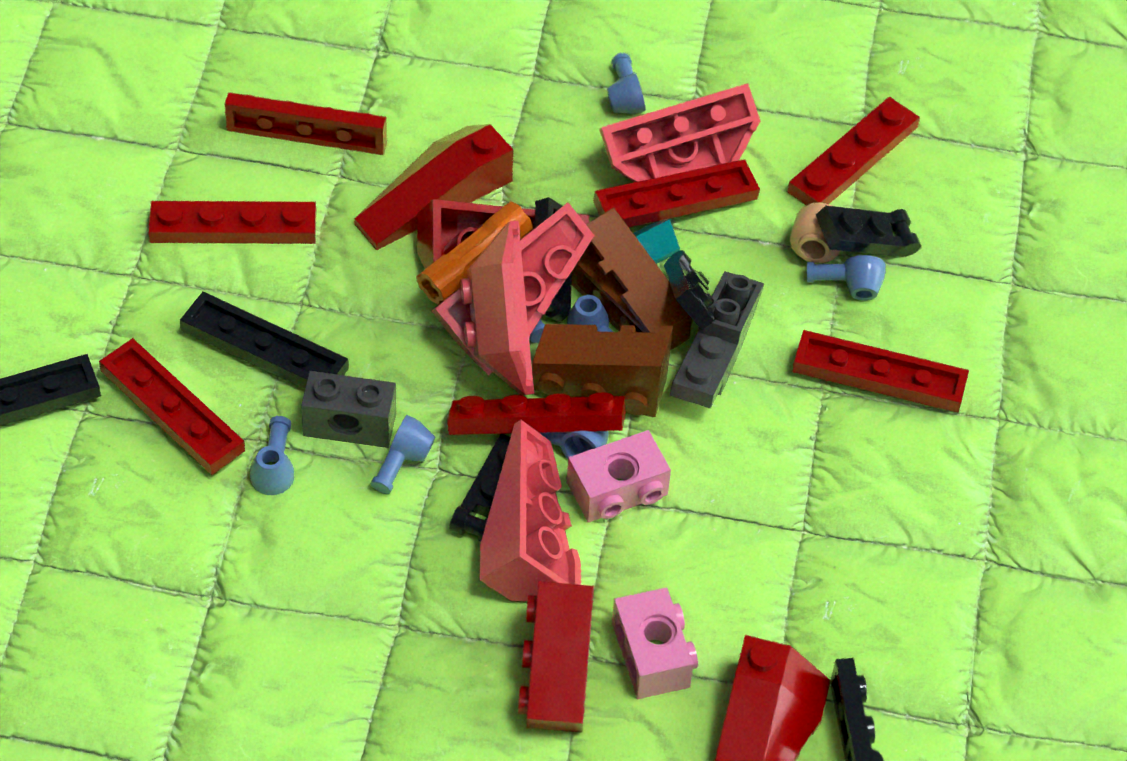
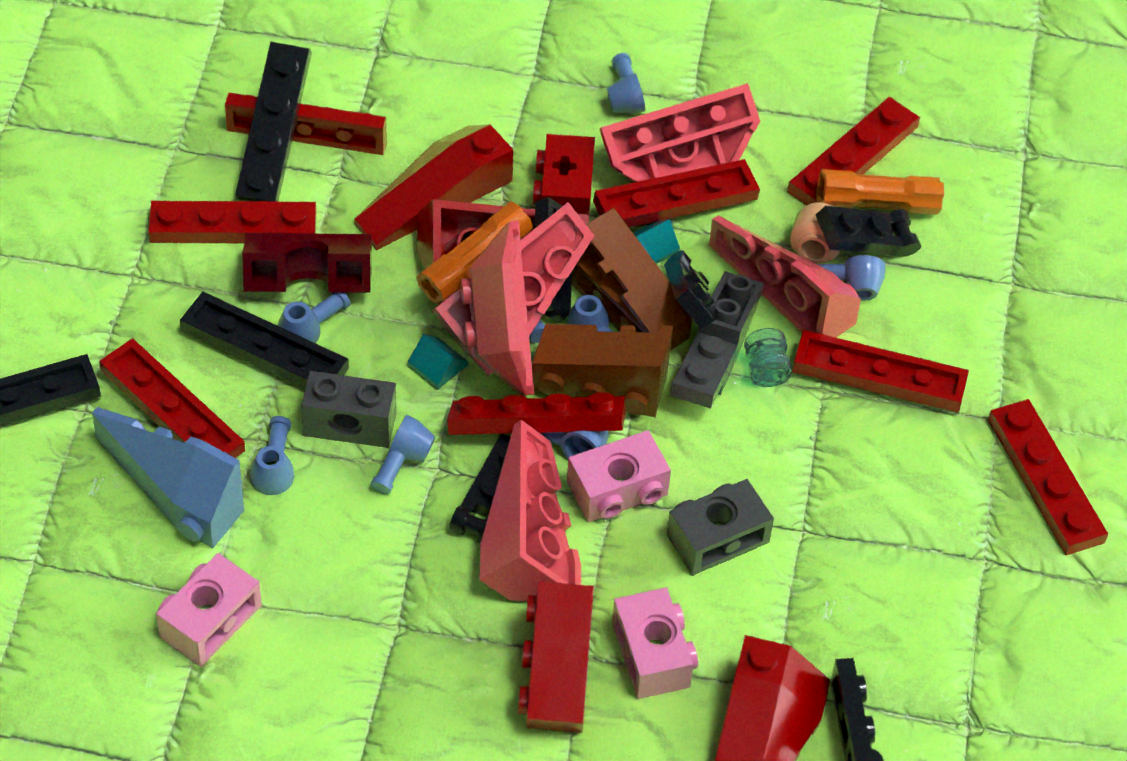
none -> medium blue wedge [92,407,244,548]
none -> bright pink brick [156,553,262,667]
none -> black plate [235,41,312,201]
none -> dark red arch [242,233,372,293]
none -> medium blue bar [278,292,350,343]
none -> teal slope [408,334,468,389]
none -> red brick [533,134,595,215]
none -> dark grey brick [667,479,774,576]
none -> coral wedge [709,215,861,337]
none -> clear light blue wheel [744,328,792,387]
none -> orange axle [816,169,944,215]
none -> red plate [988,399,1108,556]

